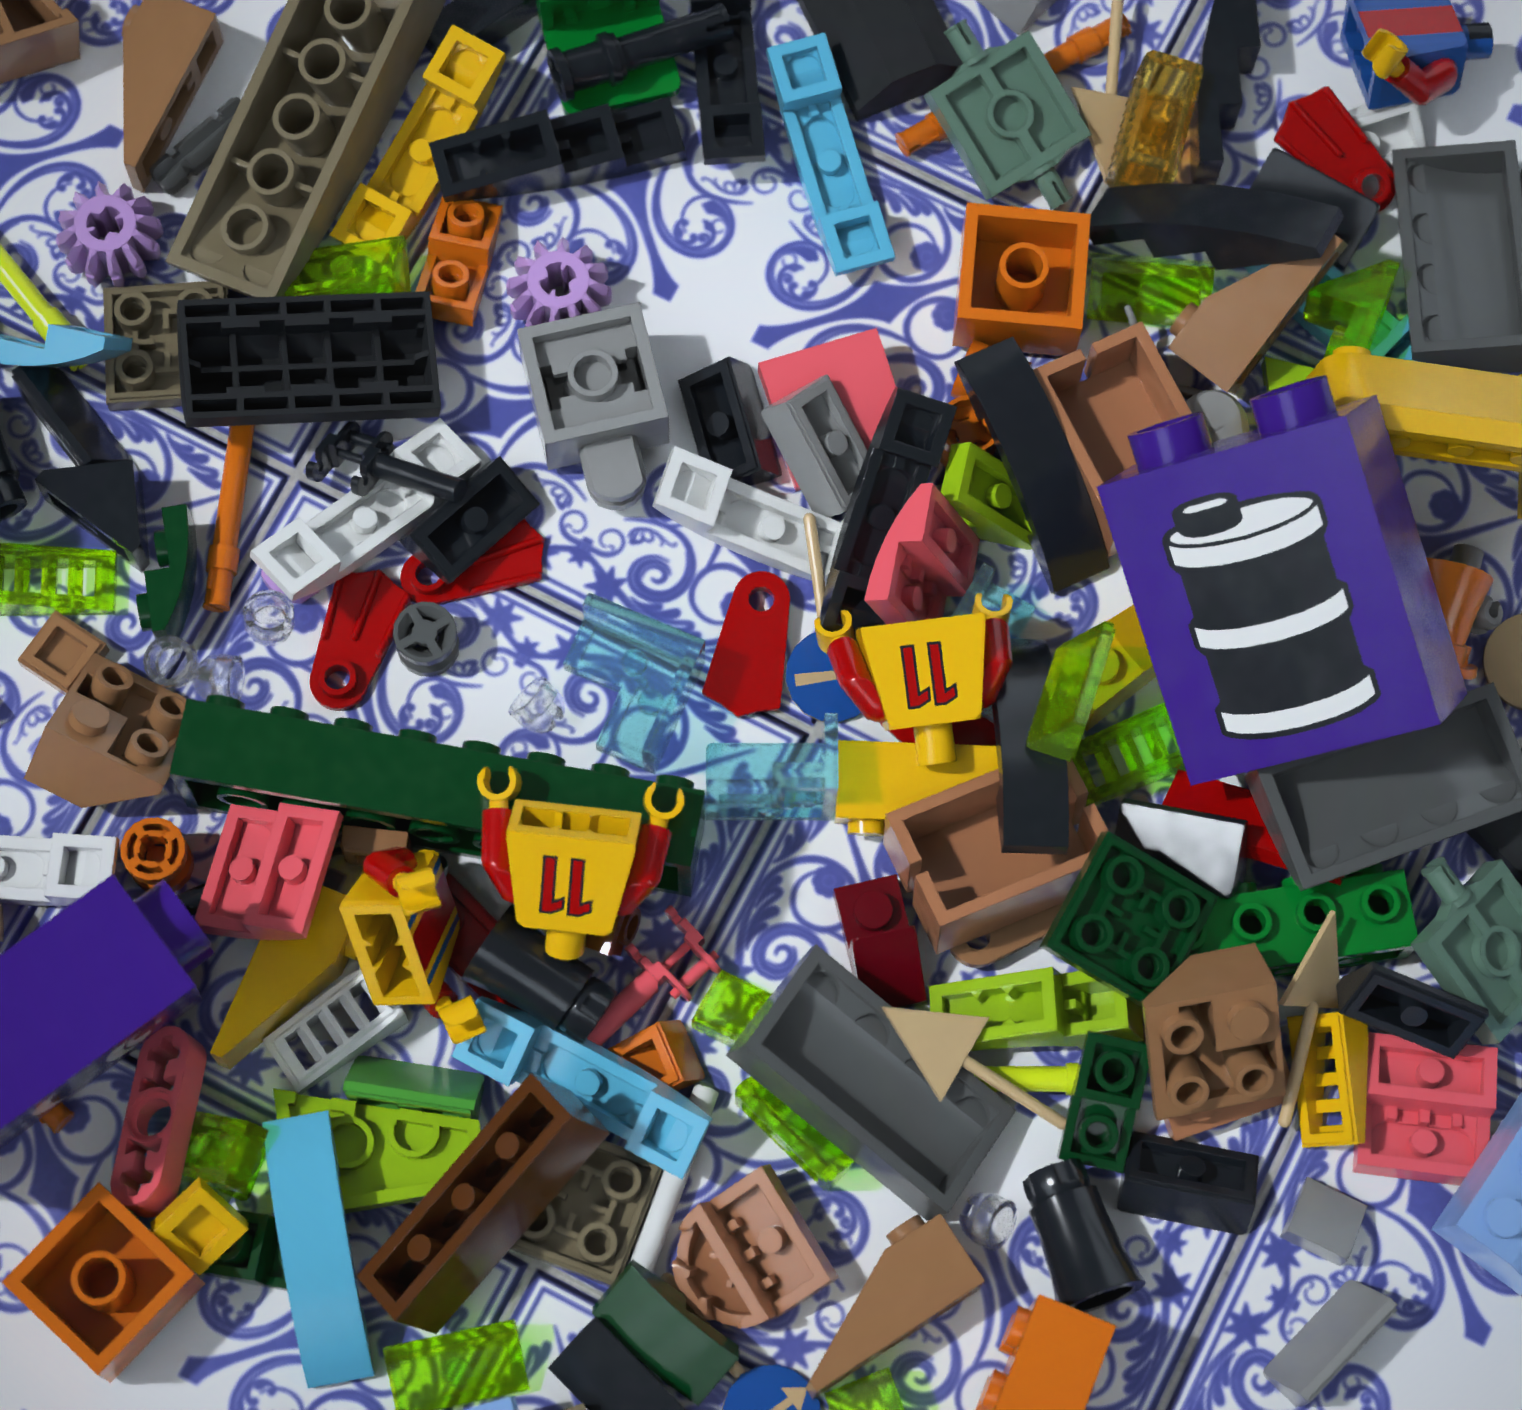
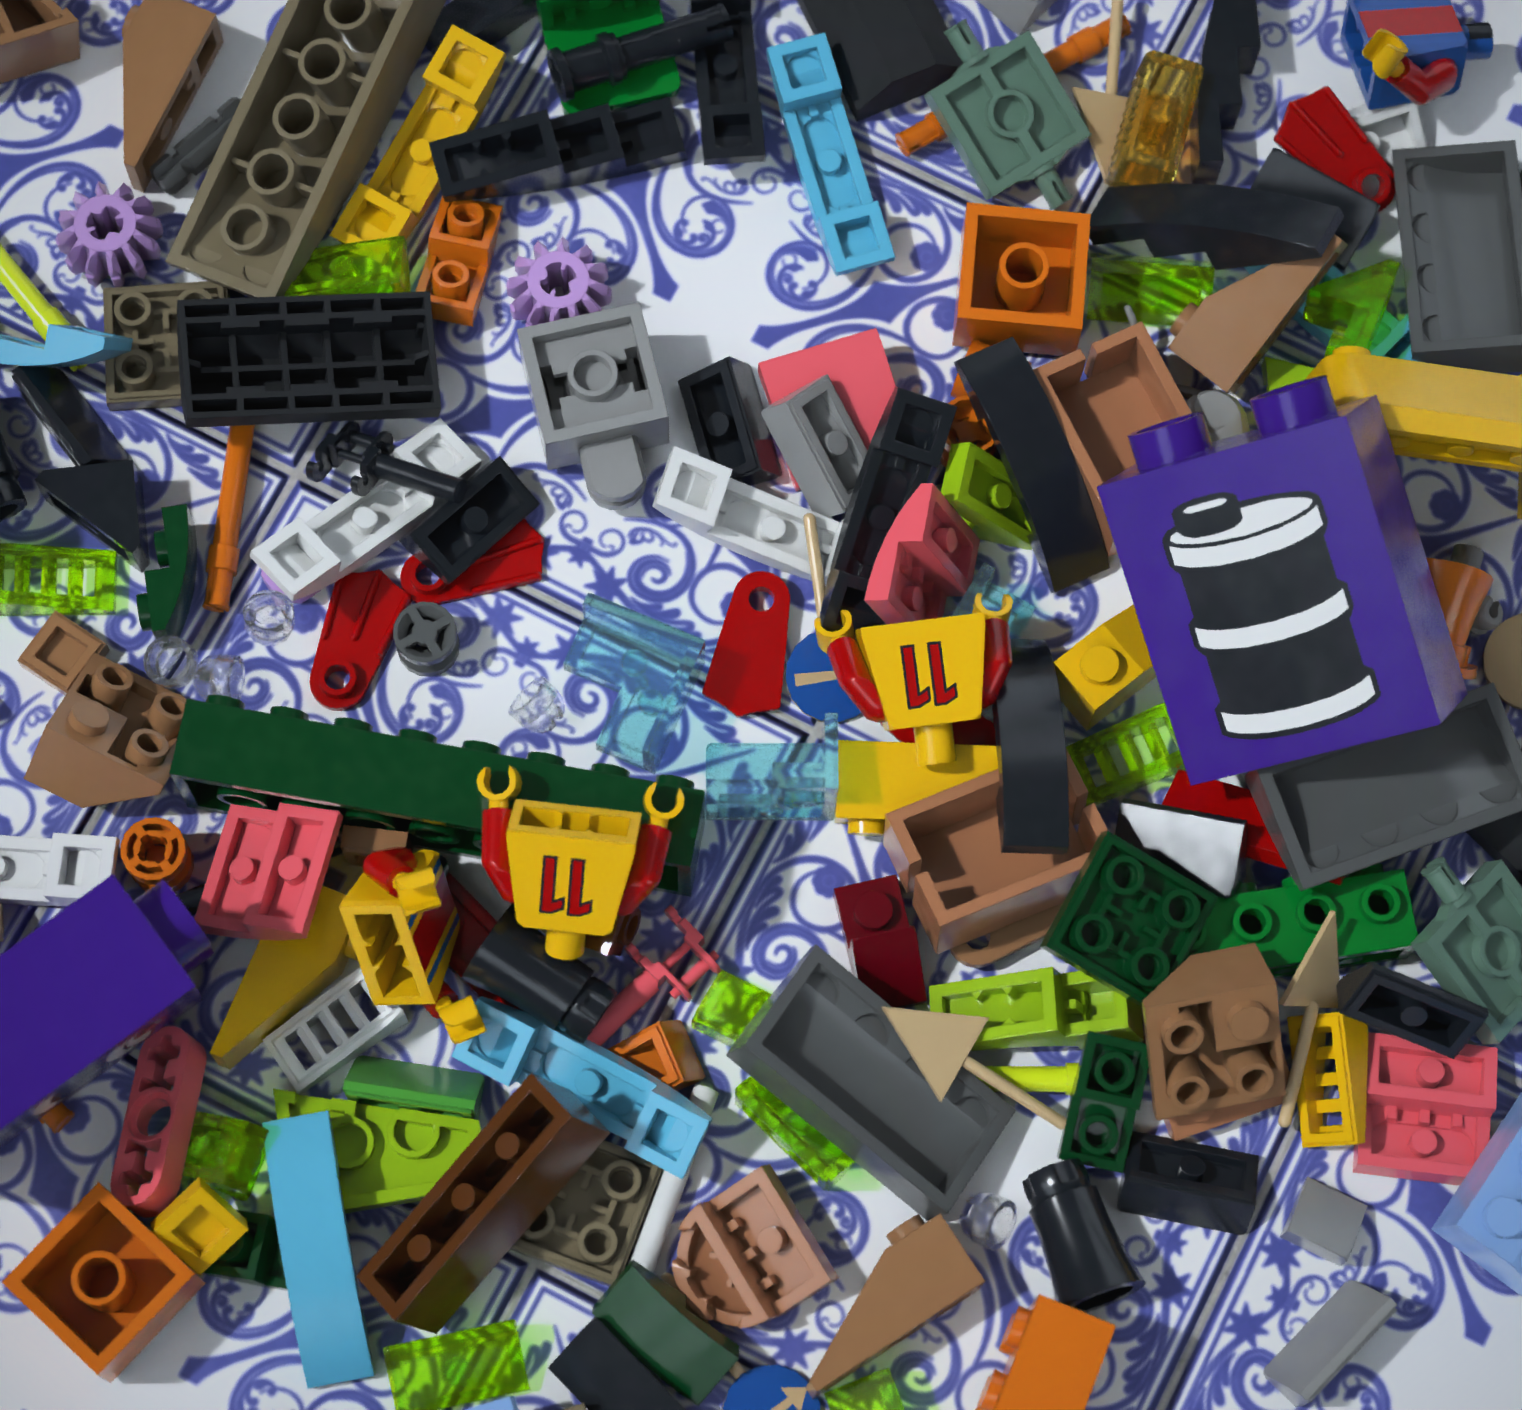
clear neon green slope [1026,621,1116,762] -> none

